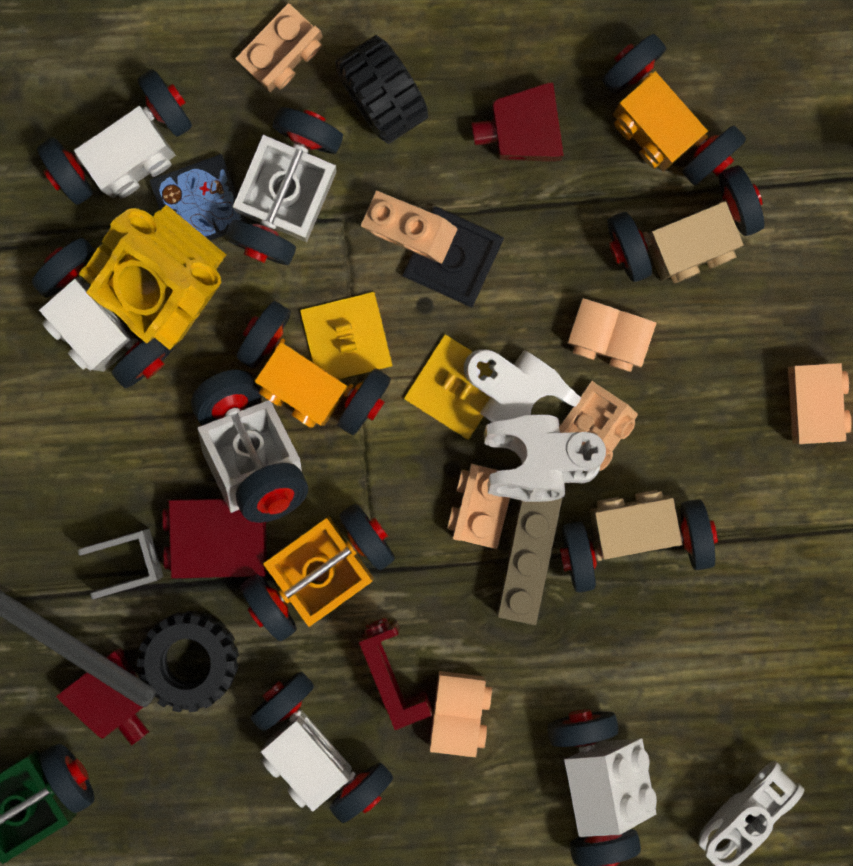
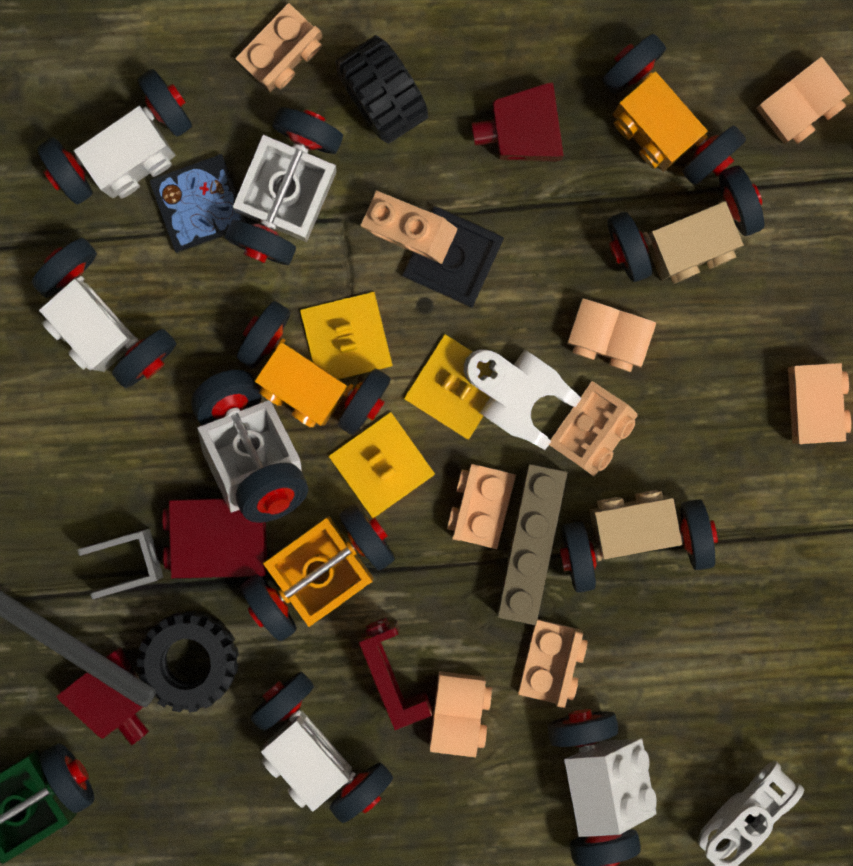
yellow piece [79,205,226,350] -> none
white piece [484,415,606,502] -> none
none -> yellow piece [329,412,435,518]
none -> light nougat bracket [518,619,588,708]
none -> light nougat brick [756,57,850,145]

